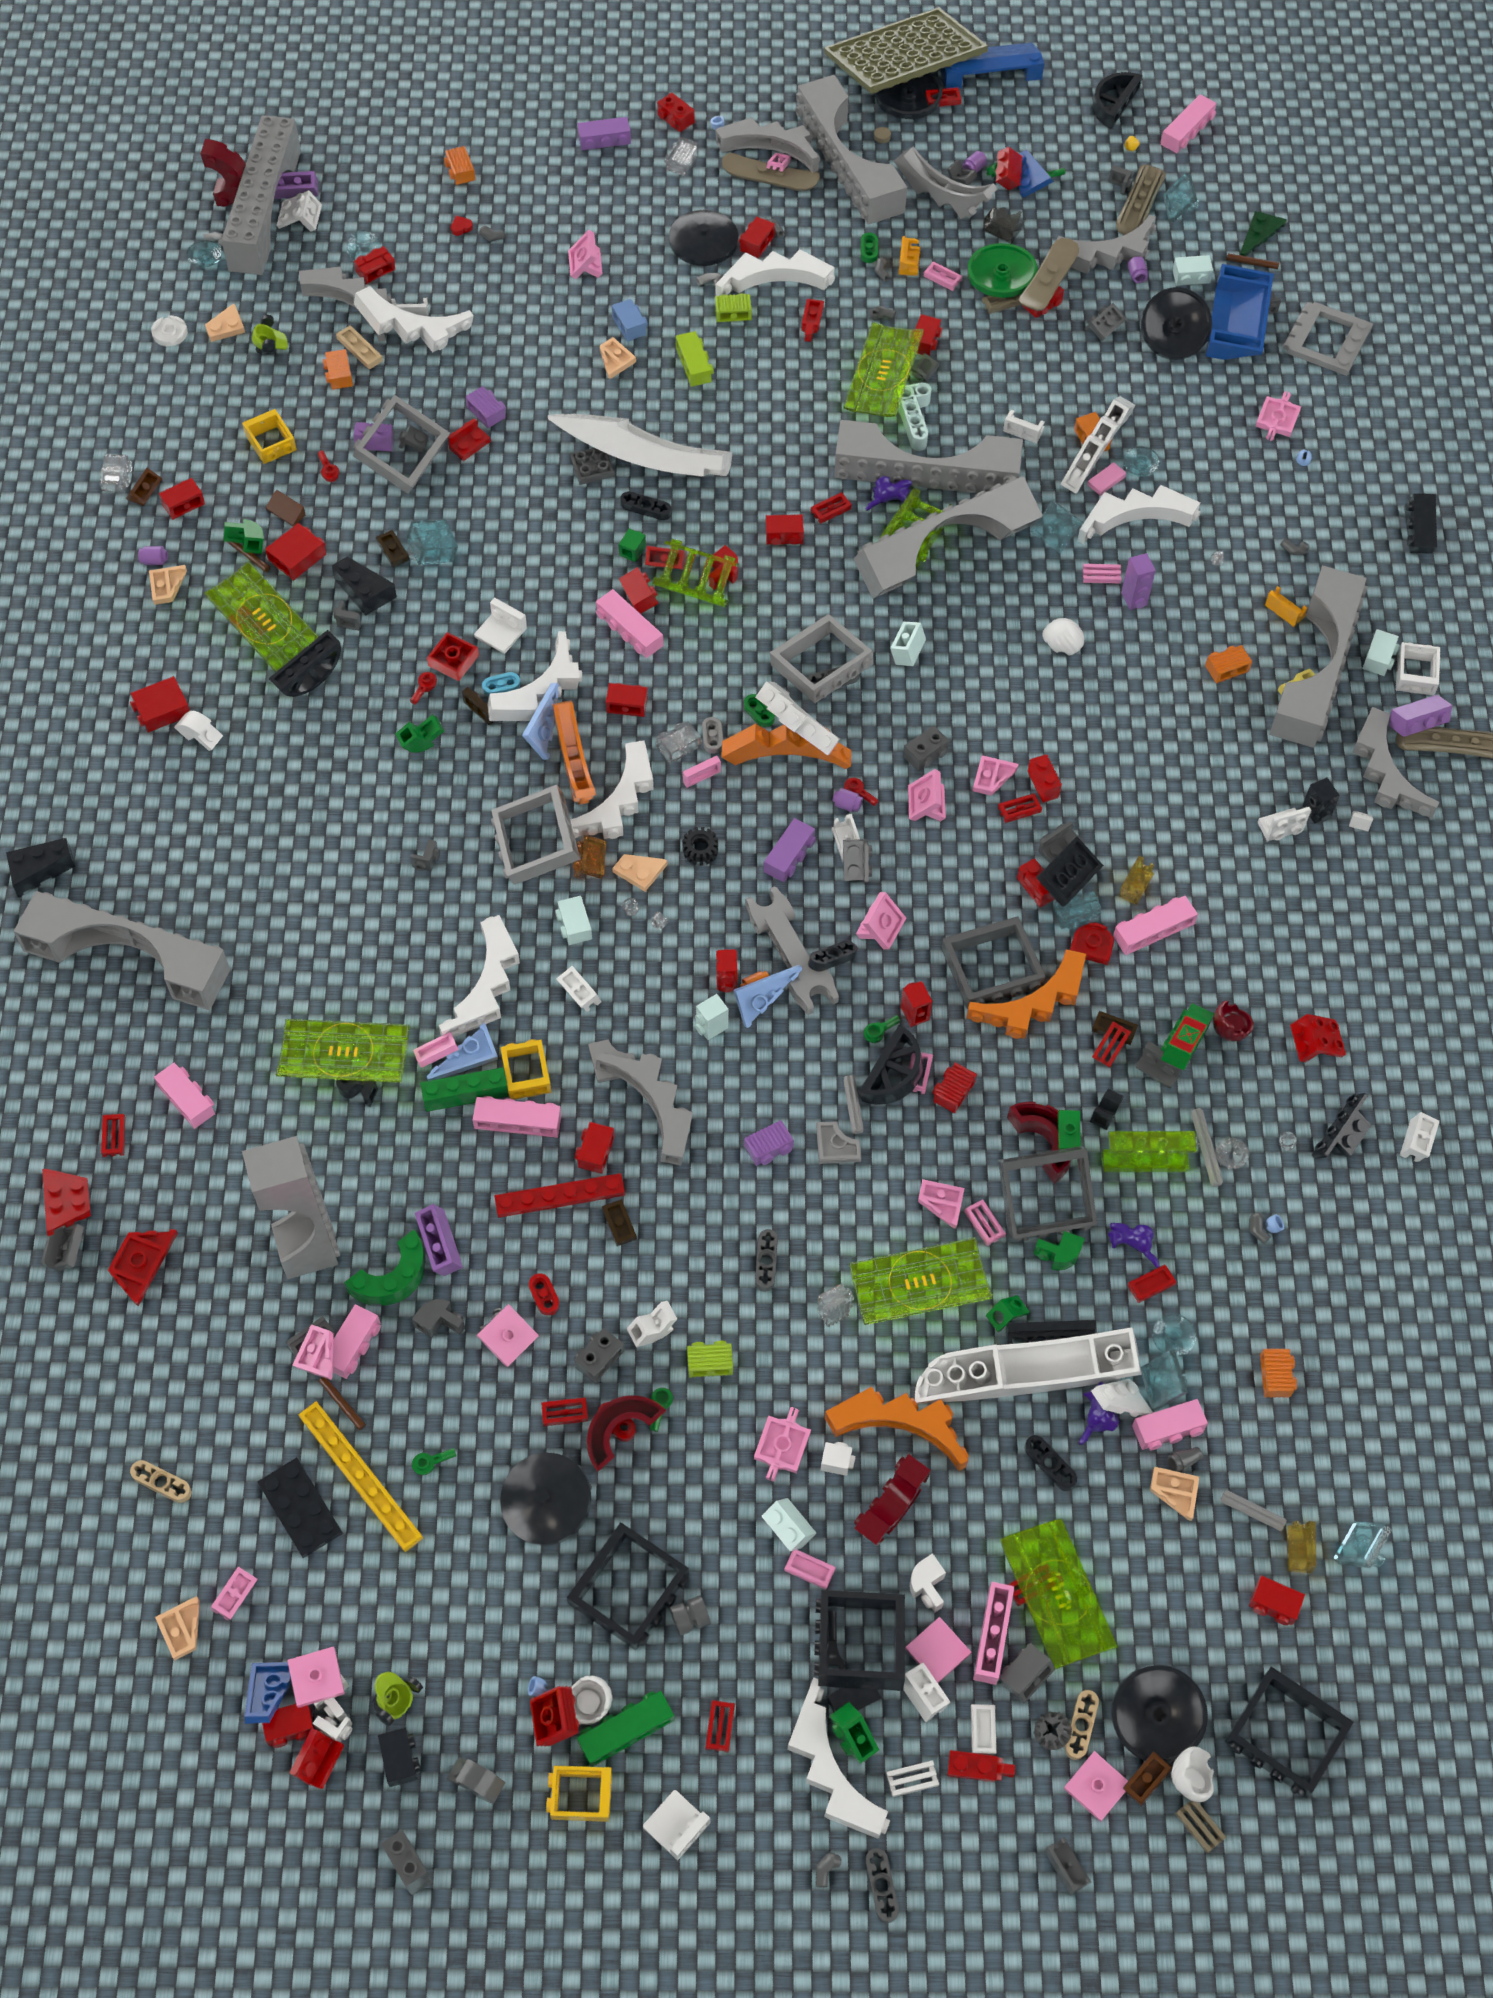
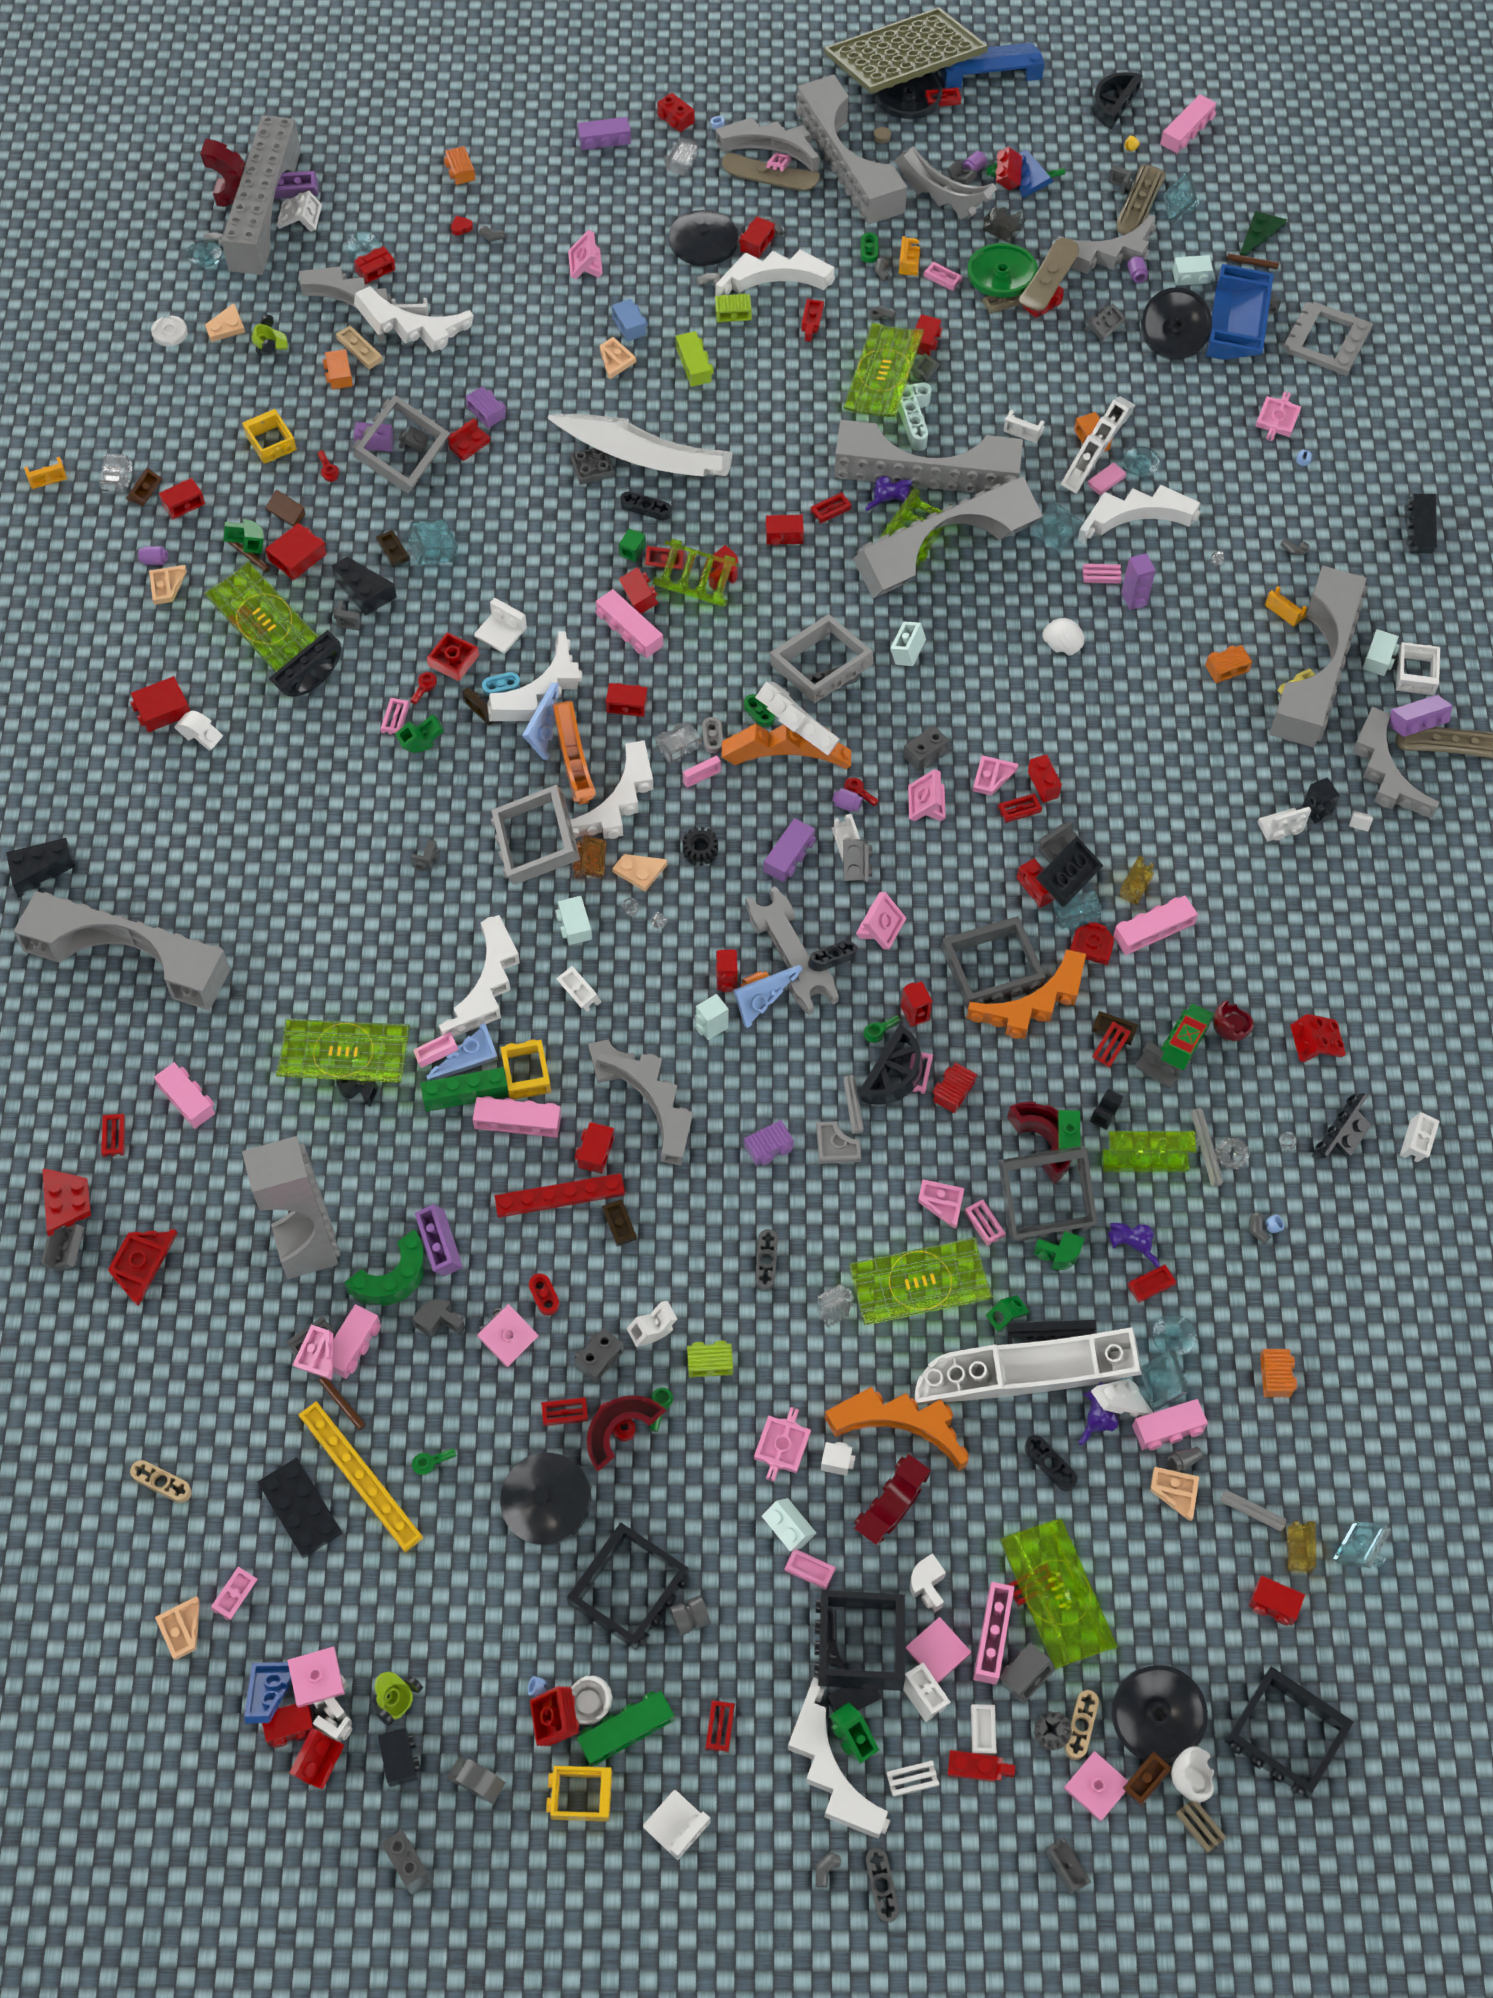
none -> light orange hinge [24,456,67,489]
none -> bright pink tile [380,698,410,735]

